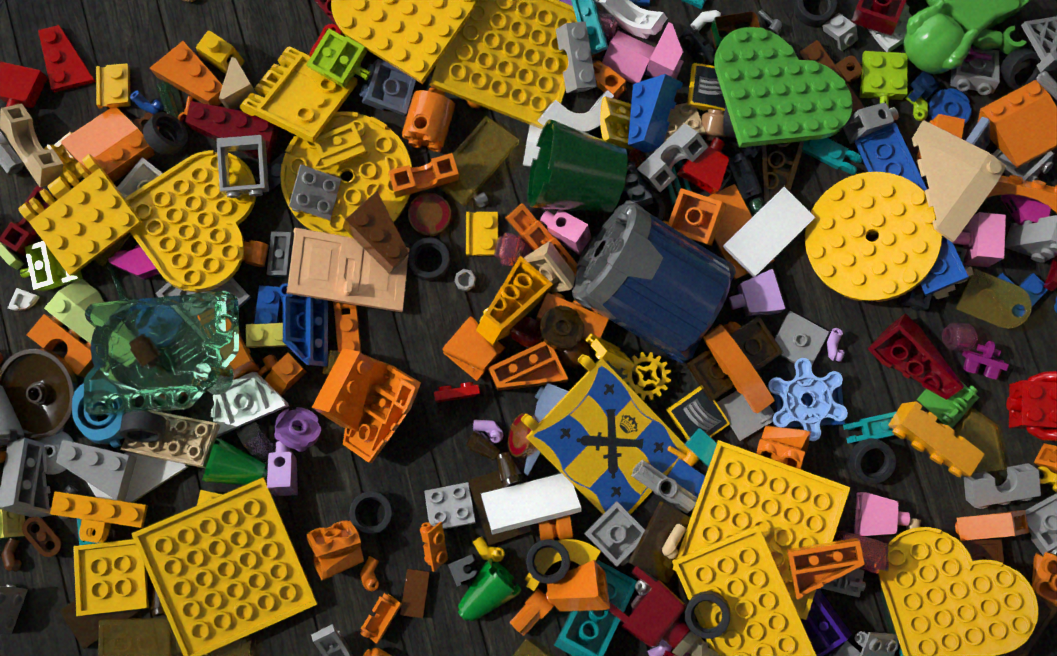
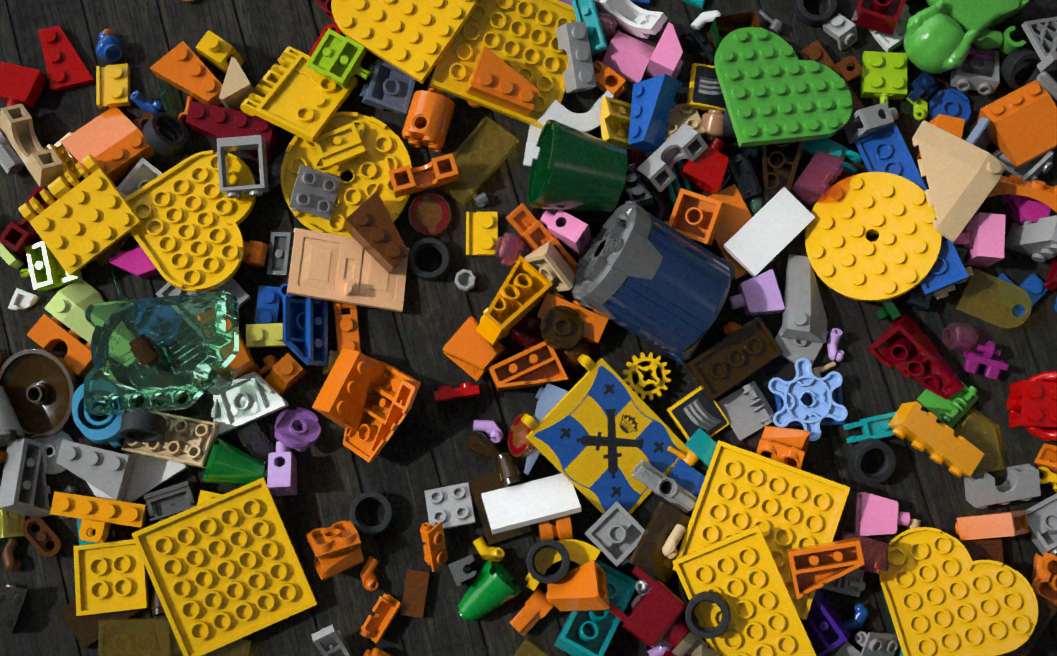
yellow plate [586,333,635,371] -> none
orange slope [703,324,775,414] -> none
none -> blue animal [96,29,123,62]
none -> dark grey hinge [143,481,198,522]
none -> orange wedge [466,46,539,117]
none -> light grey wedge [781,254,827,343]
none -> clear pink slope [790,151,845,206]
none -> tan hand [812,361,836,378]
none -> blue arm [843,603,869,631]
none -> dark green tile [875,299,901,320]

